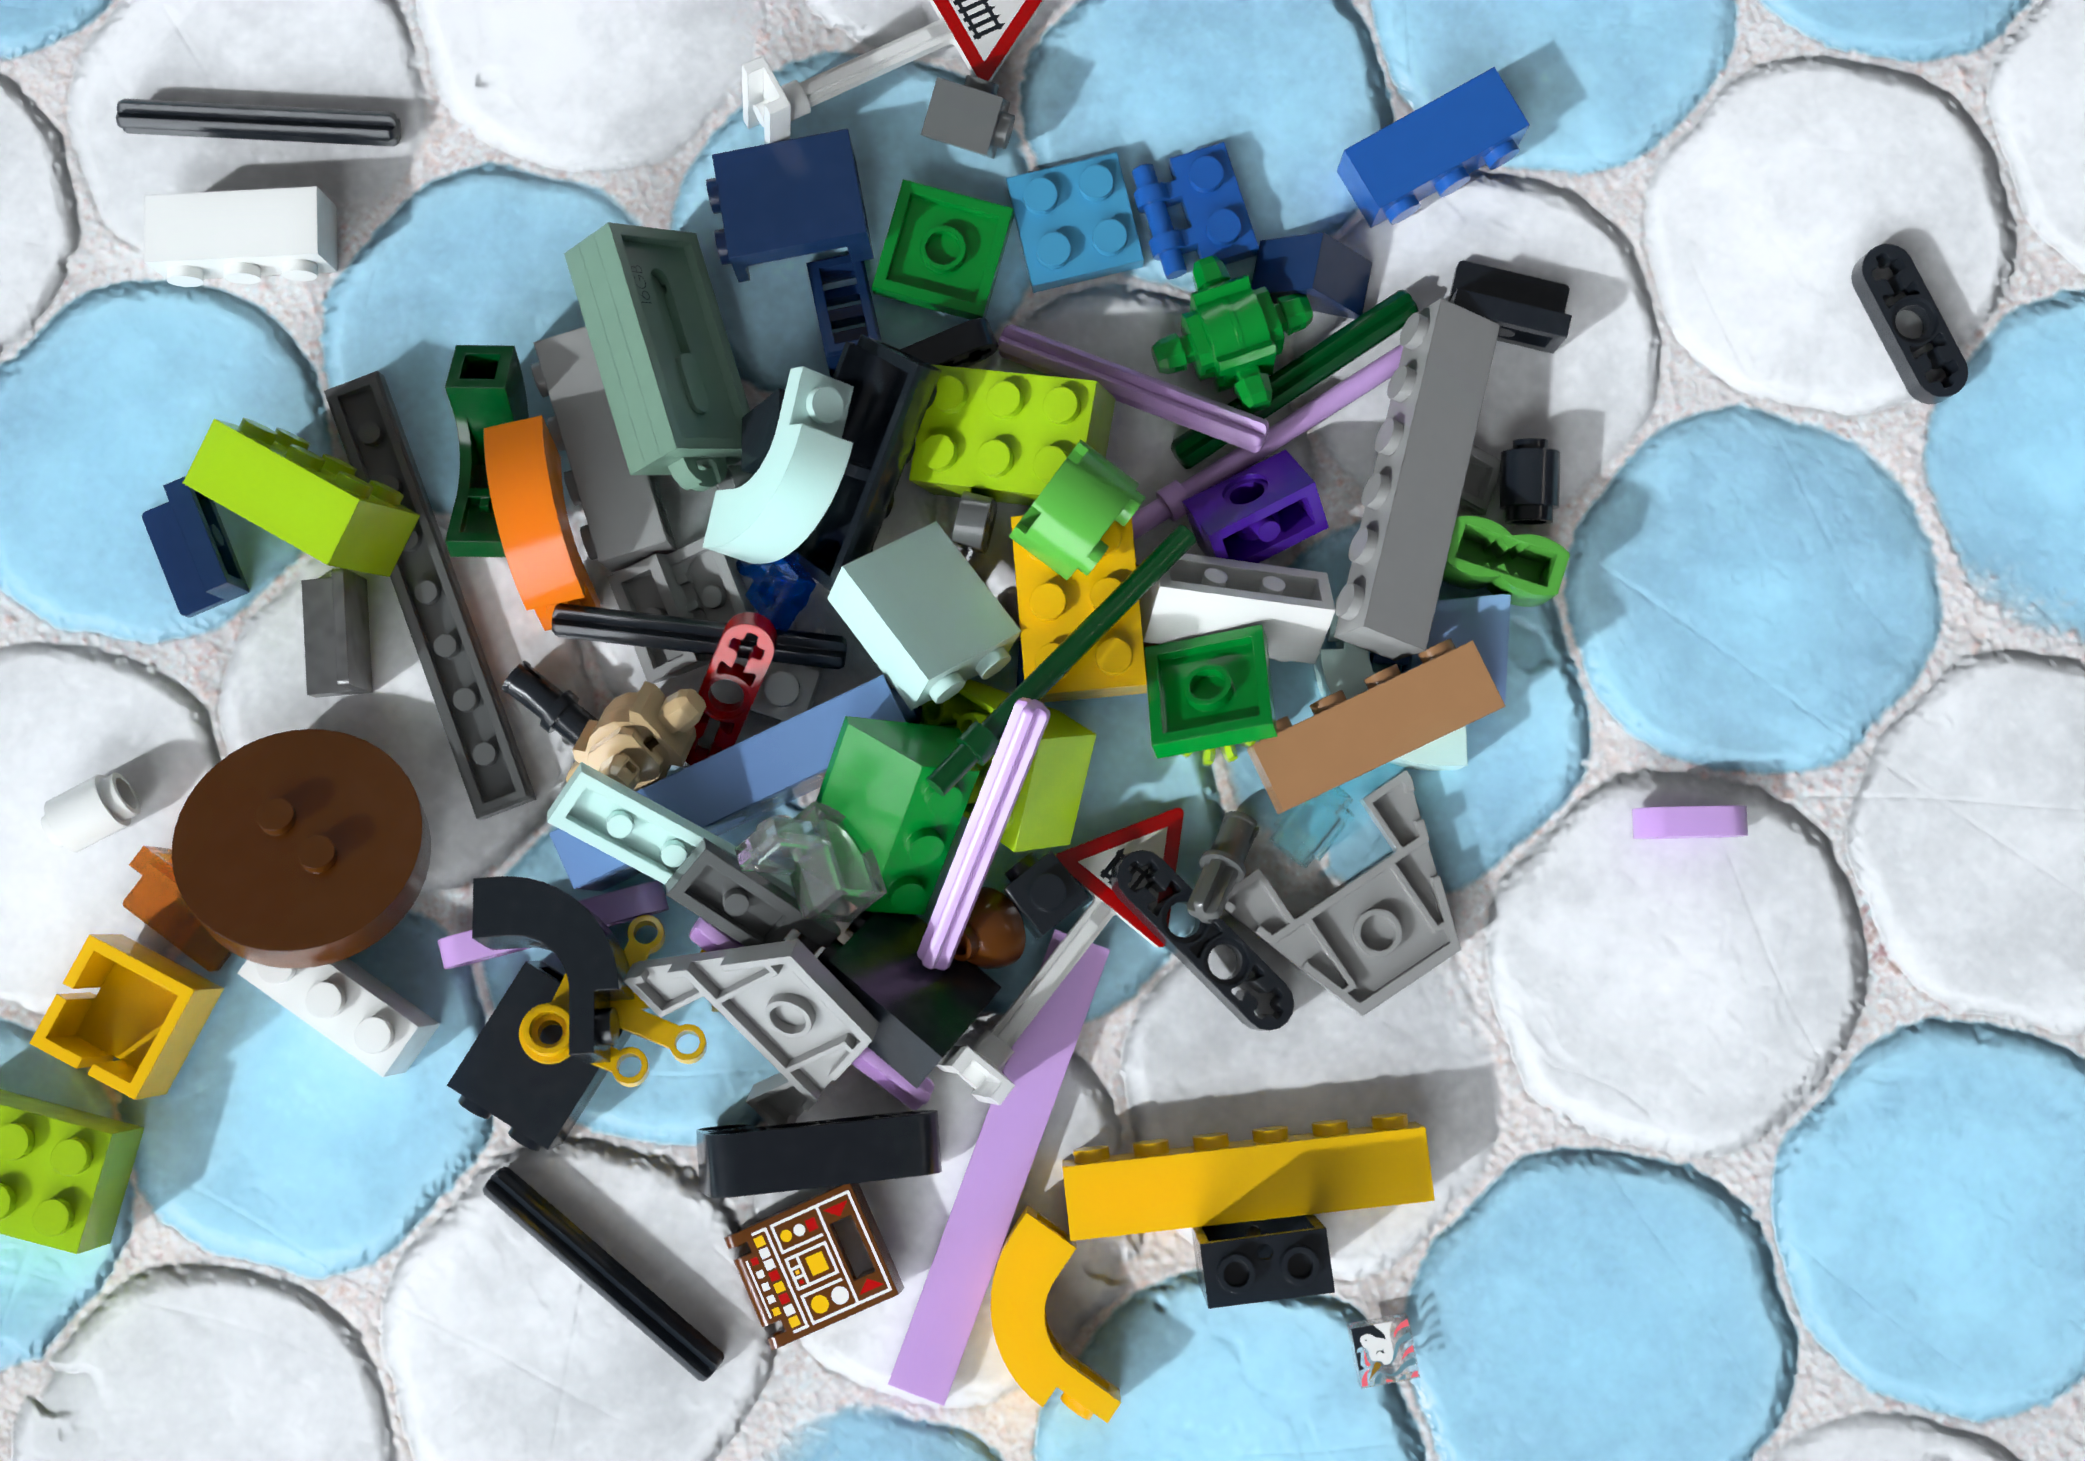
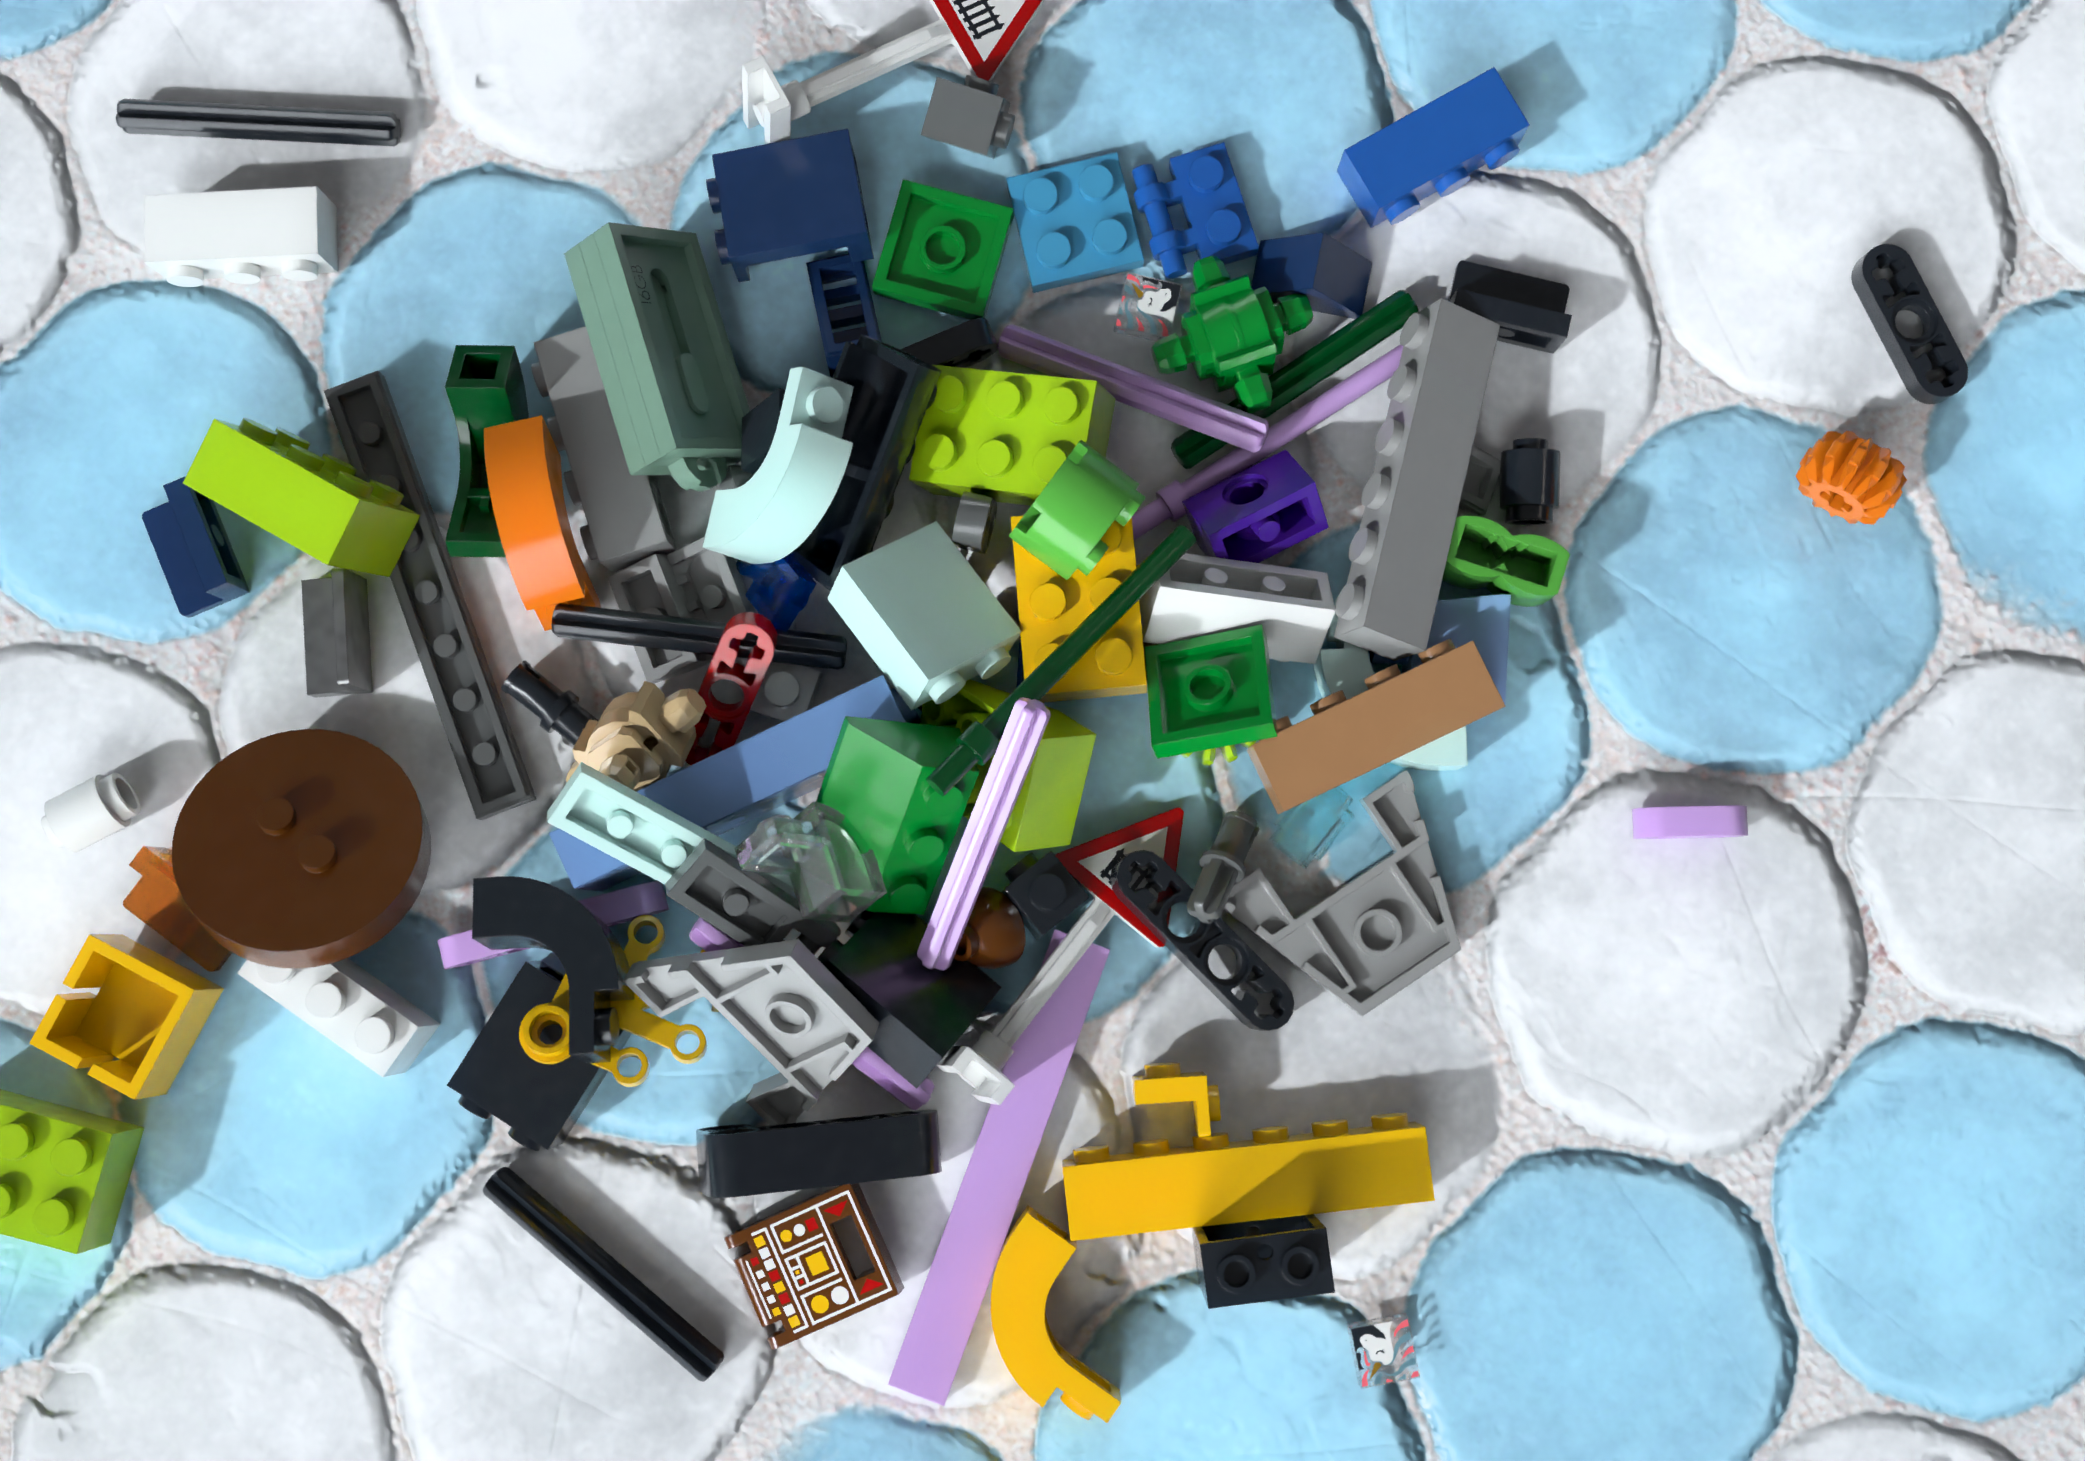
none -> tile [1113,272,1183,342]
none -> yellow bracket [1132,1062,1221,1137]
none -> orange gear [1795,431,1907,525]

